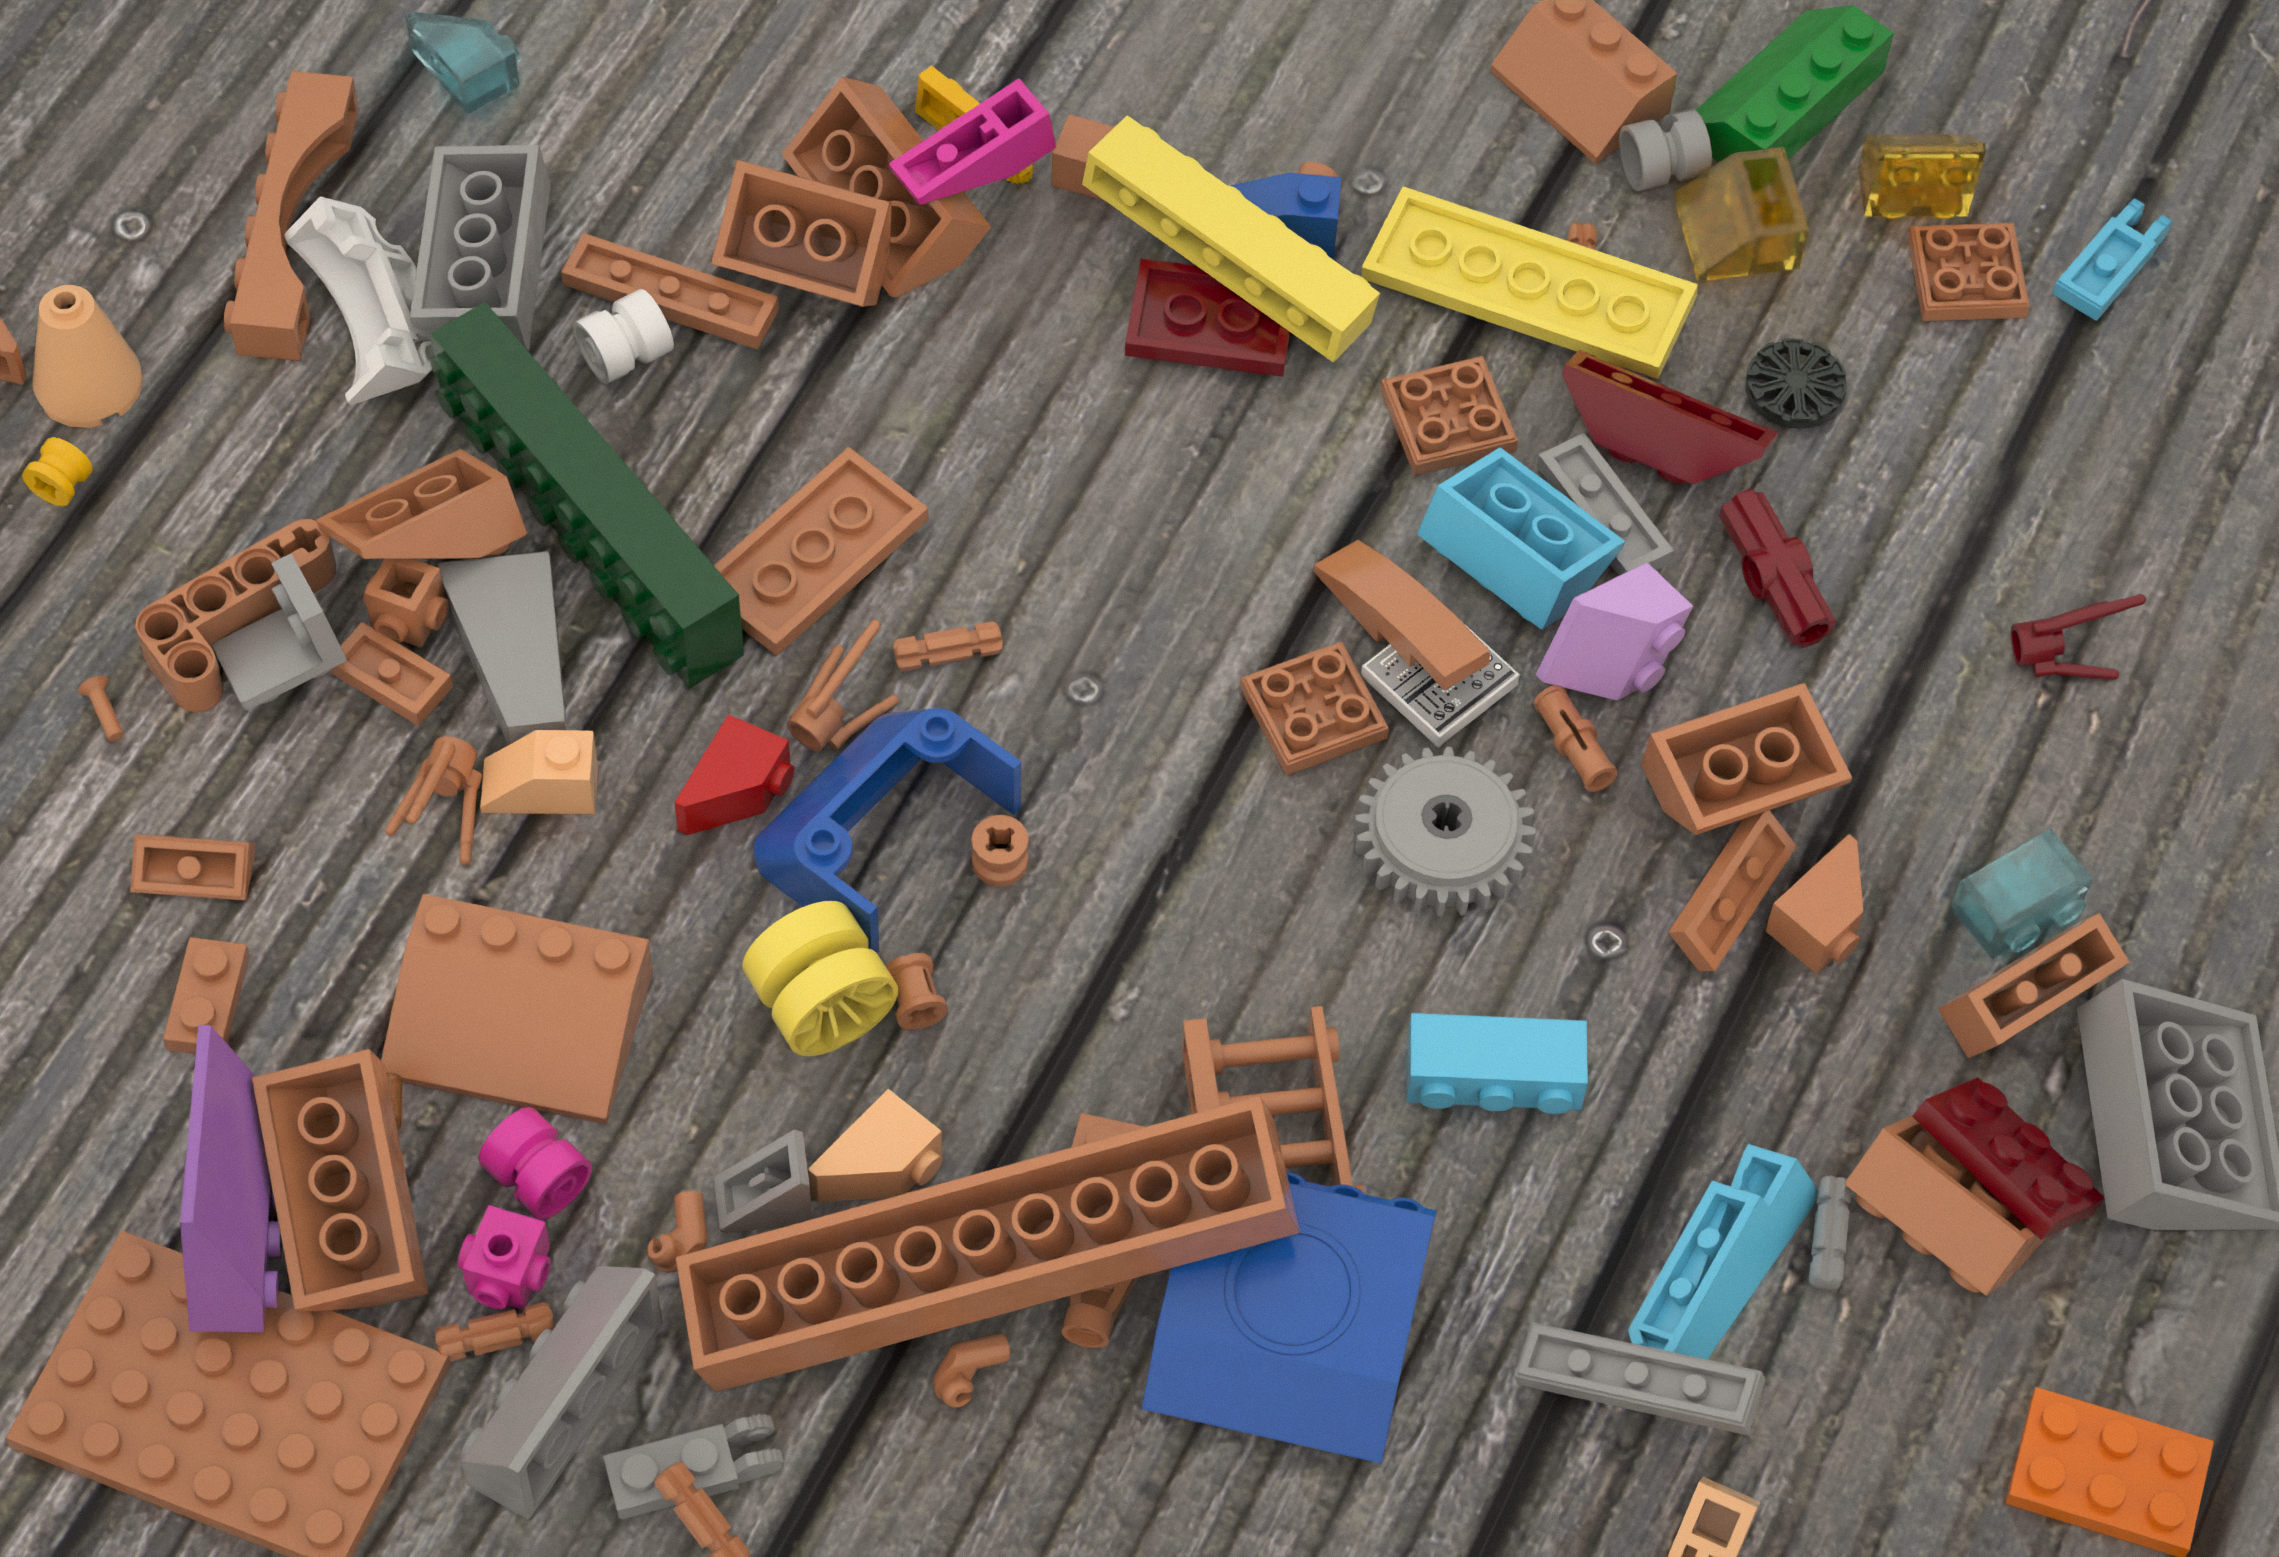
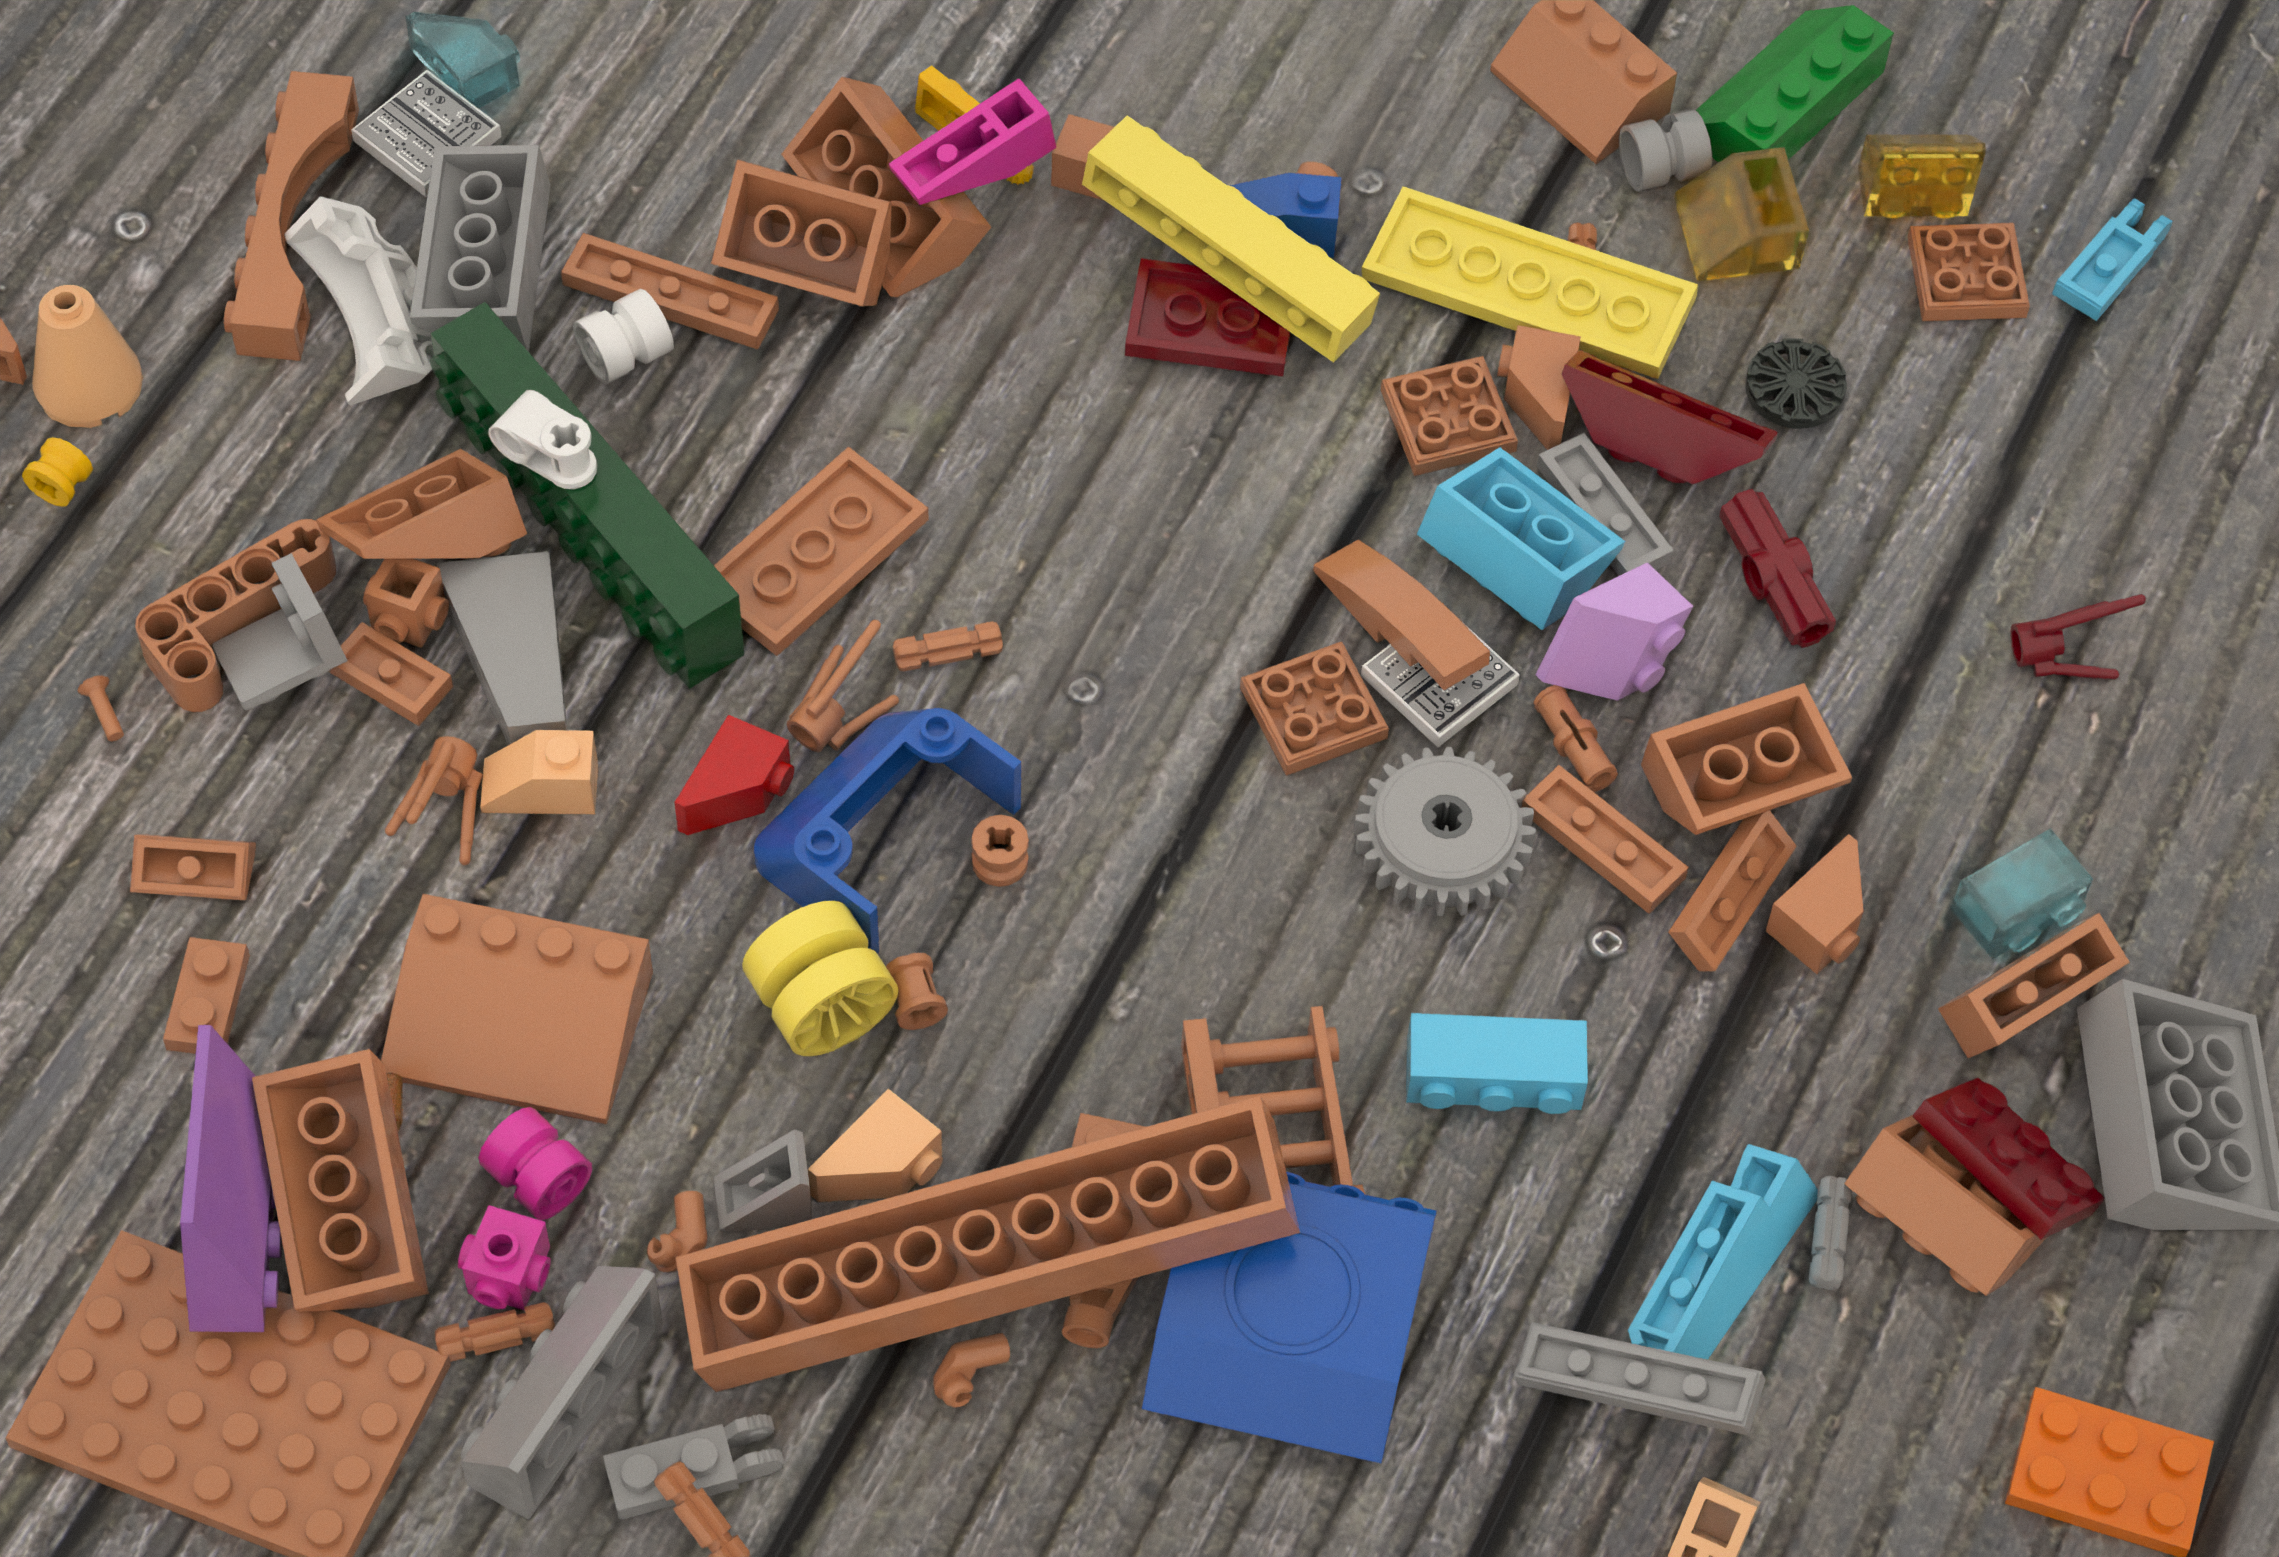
none -> tile [351,70,502,197]
none -> white piece [488,390,597,489]
none -> nougat slope [1497,325,1581,450]
none -> nougat plate [1521,765,1689,914]

